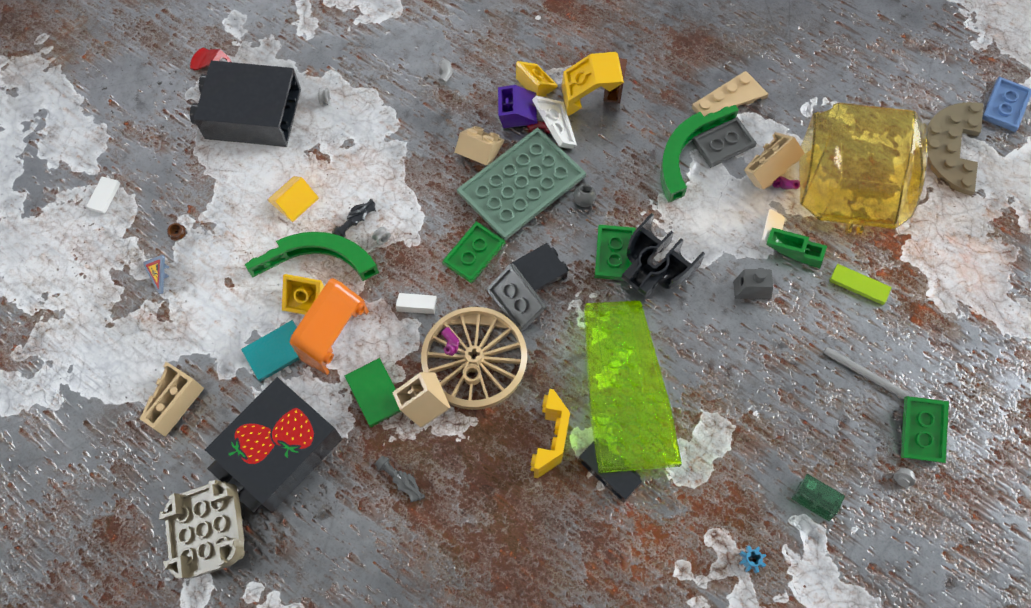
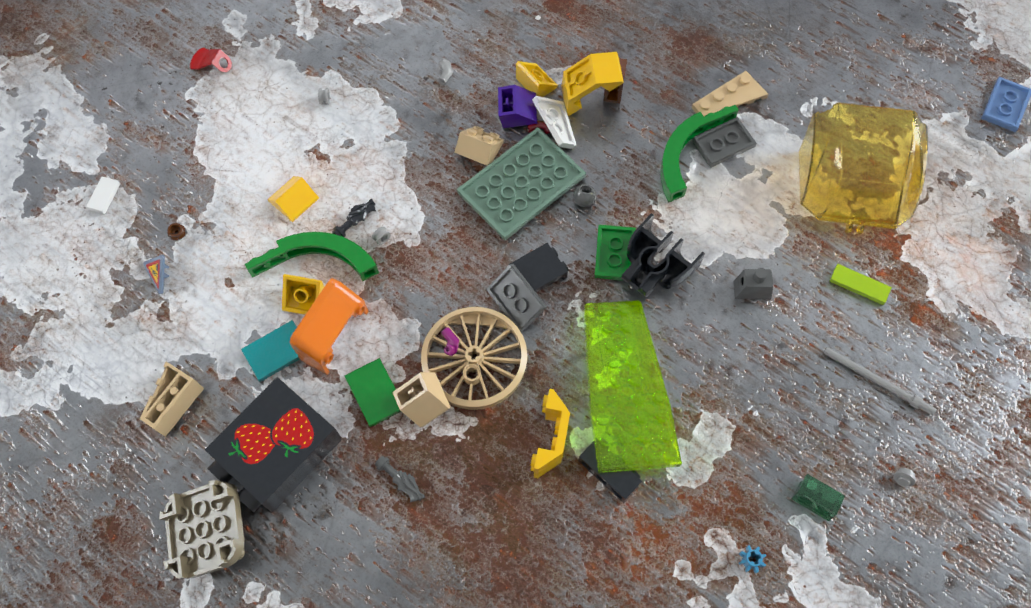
black brick [190,60,301,147] -> none
white slope [396,293,437,314] -> none
green tile [442,221,506,284] -> none
tan wedge [744,132,805,190] -> none
white slope [759,209,785,250] -> none
green slope [766,227,827,269] -> none
magenta arm [772,176,800,190] -> none
green plate [901,396,949,463] -> none
dark tan plate [922,102,984,196] -> none

